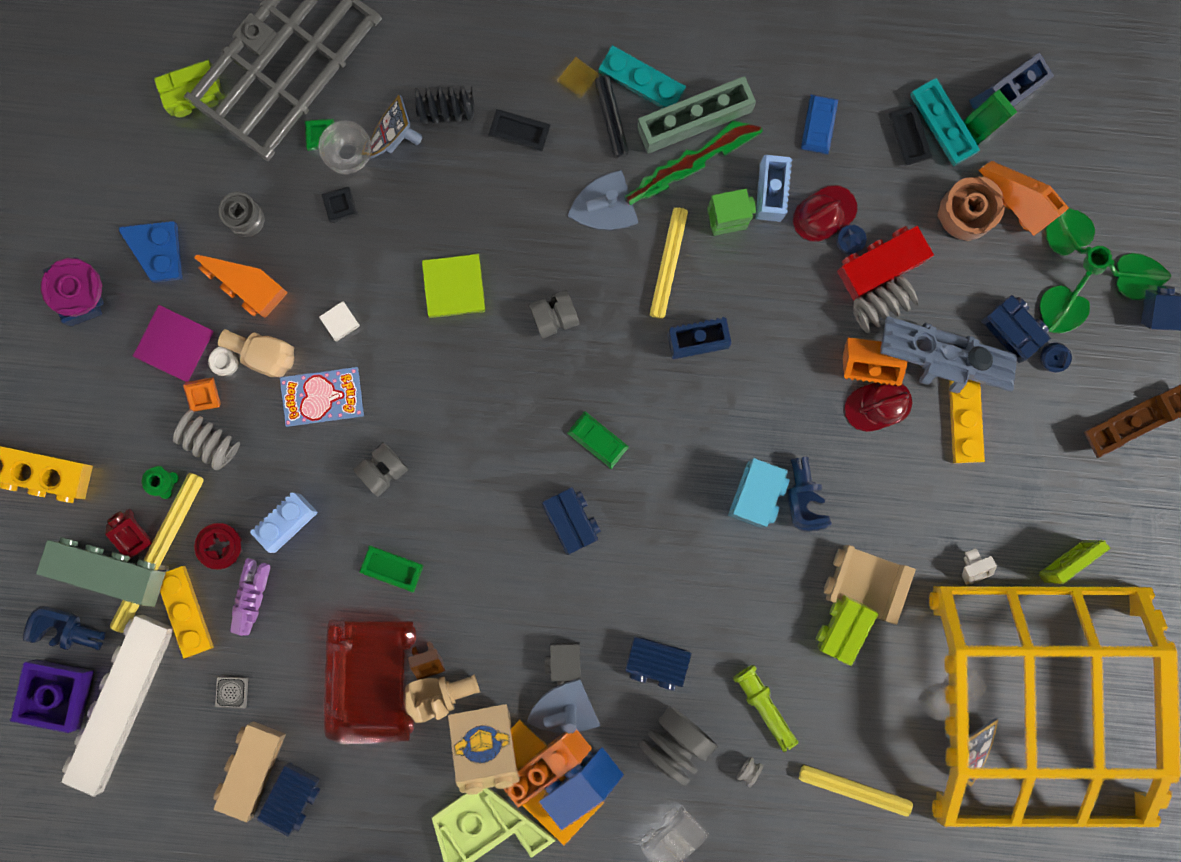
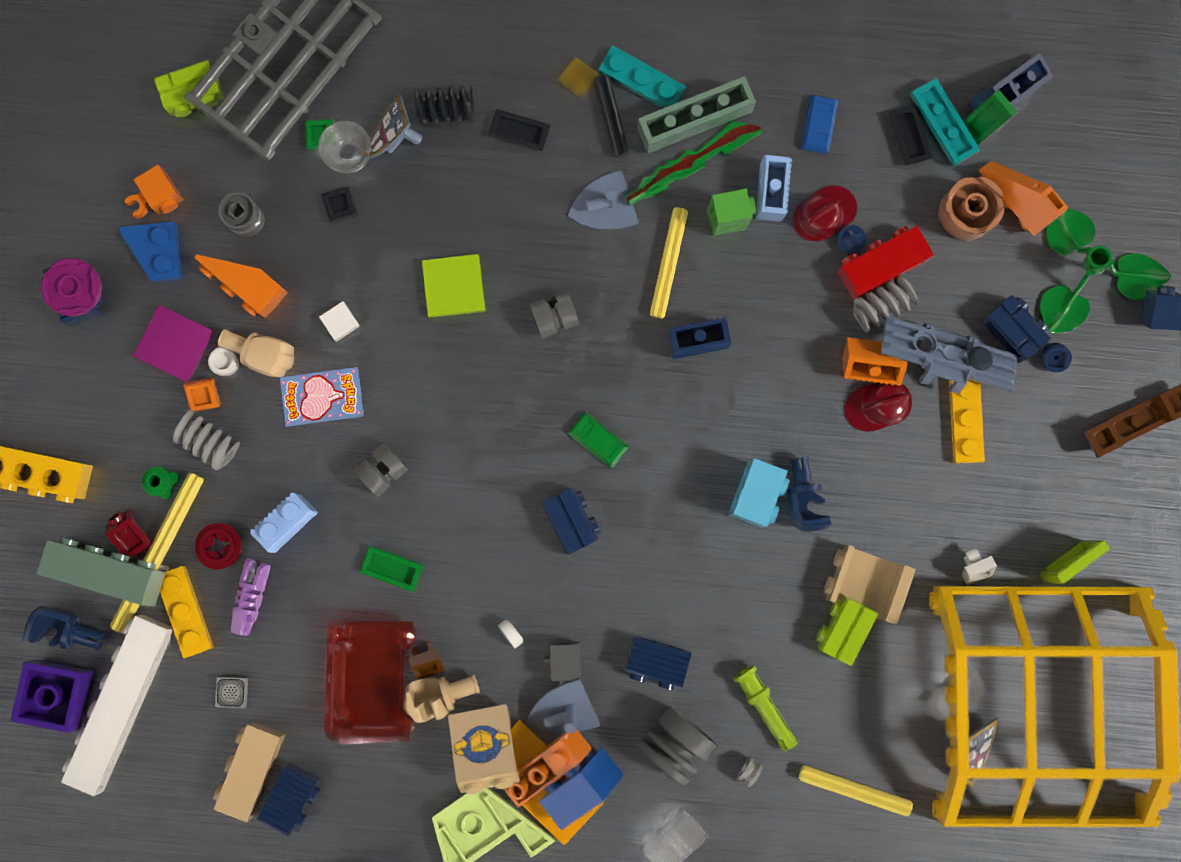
none -> orange brick [124,165,183,219]
none -> white tile [497,619,523,649]

